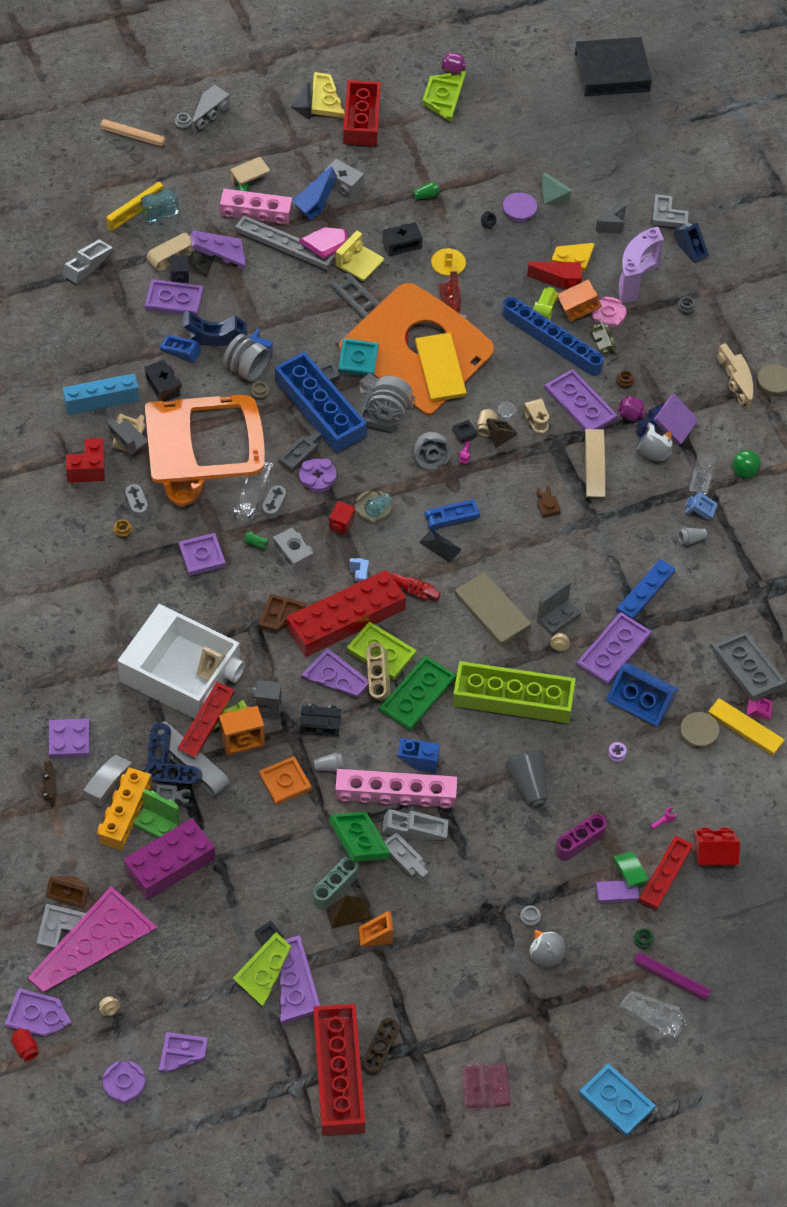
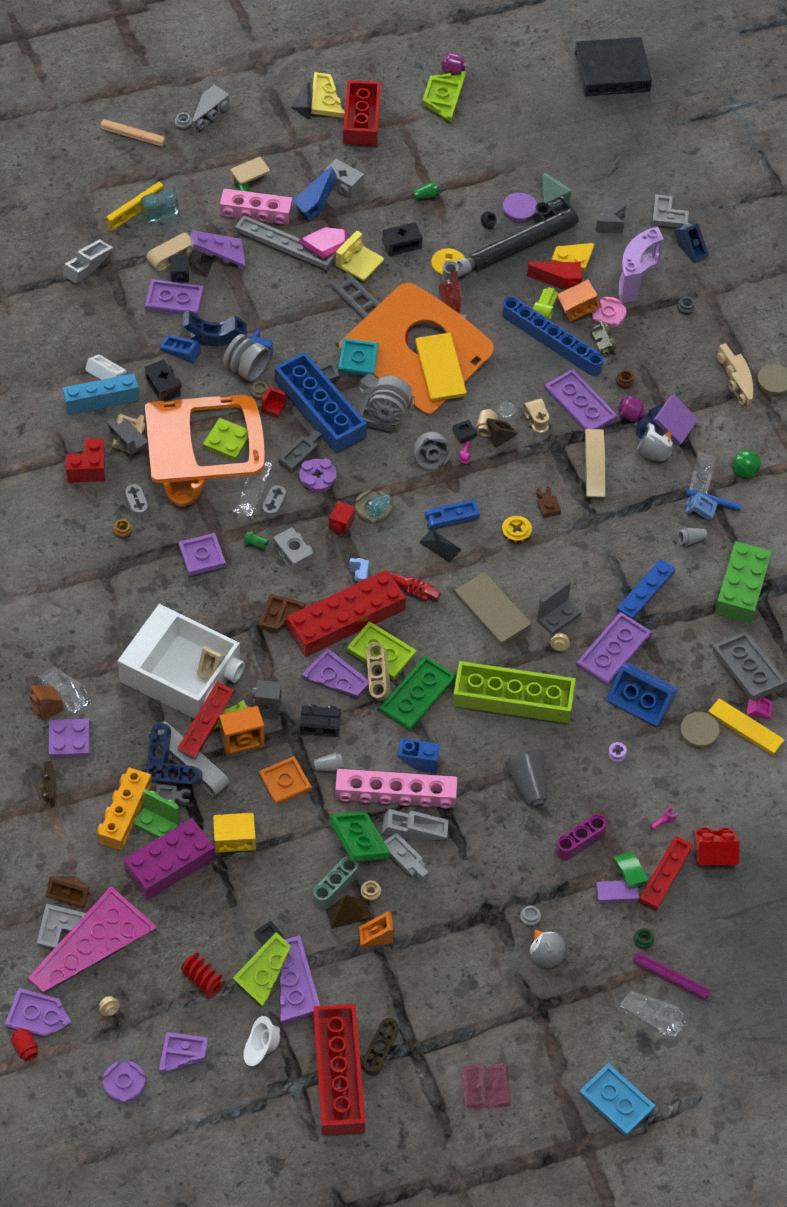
light grey slope [83,755,133,807] -> none
none -> dark orange slope [30,685,64,721]
none -> clear slope [38,666,91,714]
none -> white slope [85,355,127,380]
none -> red piece [181,952,225,998]
none -> lime plate [203,418,249,462]
none -> yellow bracket [213,813,256,853]
none -> white piece [244,1016,280,1066]
none -> red panel [262,386,286,419]
none -> tan plate [360,880,381,901]
none -> black piece [442,196,578,284]
none -> yellow gear [502,516,532,543]
none -> blue bar [686,489,742,511]
none -> bright green brick [715,541,772,624]

